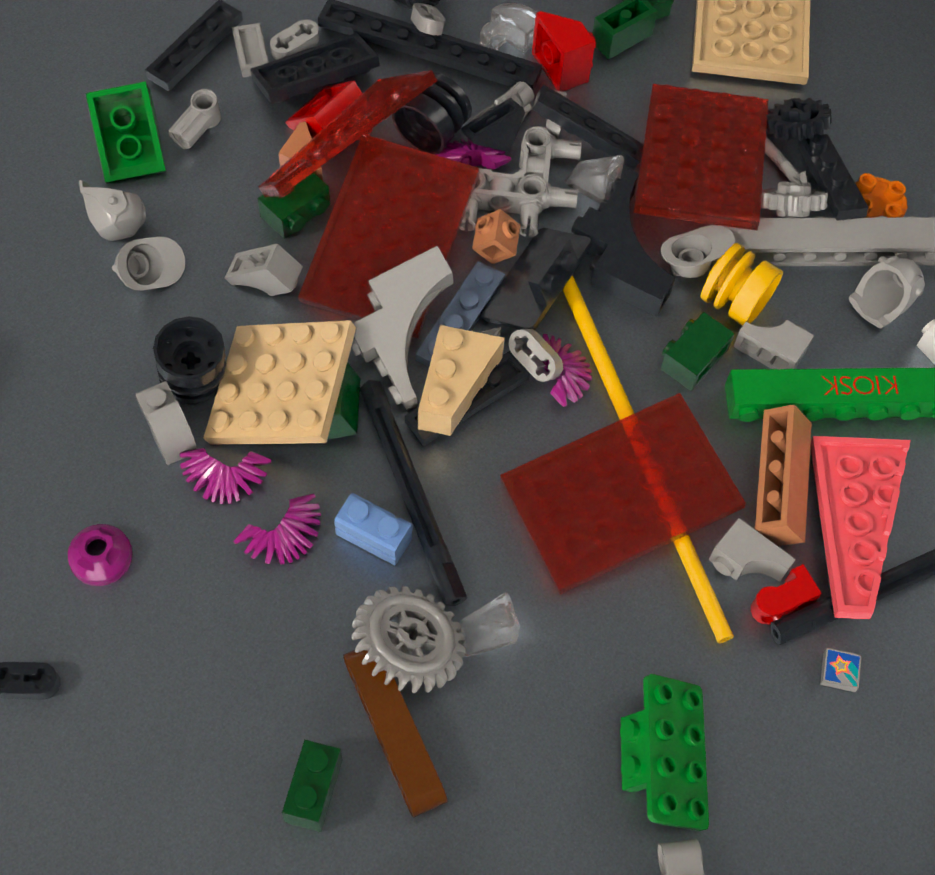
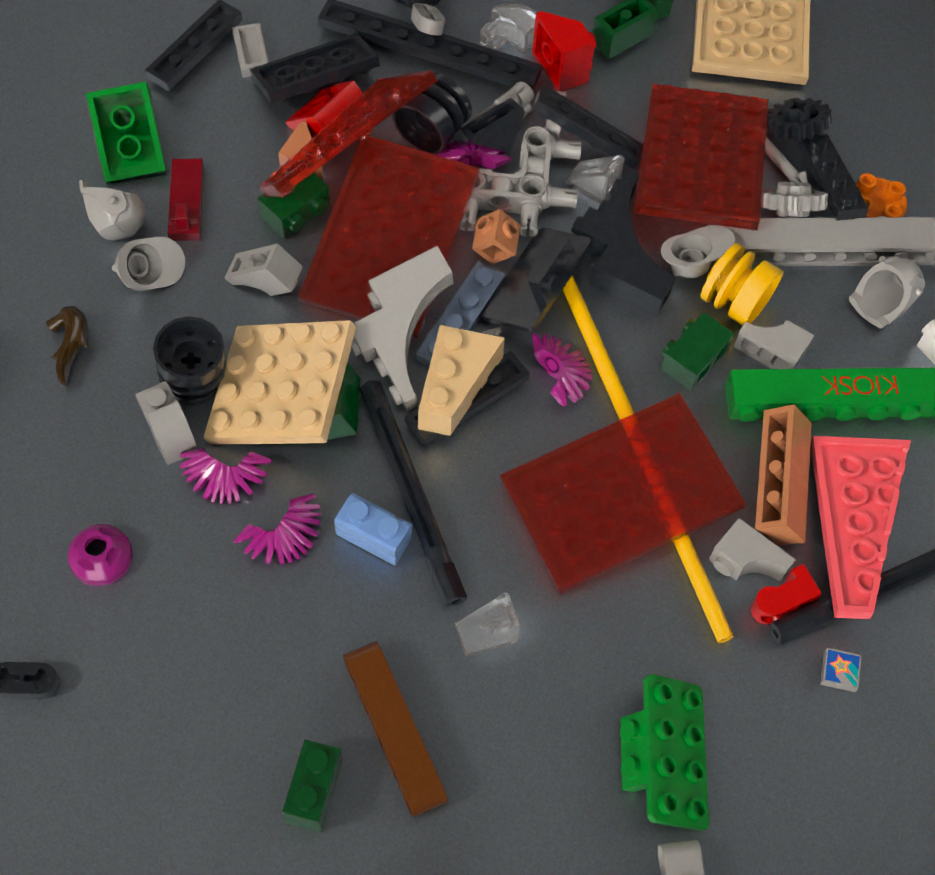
light grey piece [168,89,221,149] -> none
light grey beam [270,19,319,60] -> none
light grey gear [352,586,466,693] -> none
light grey beam [508,329,563,382] -> none
none -> dark brown piece [46,306,88,387]
none -> dark red hinge [167,158,204,241]

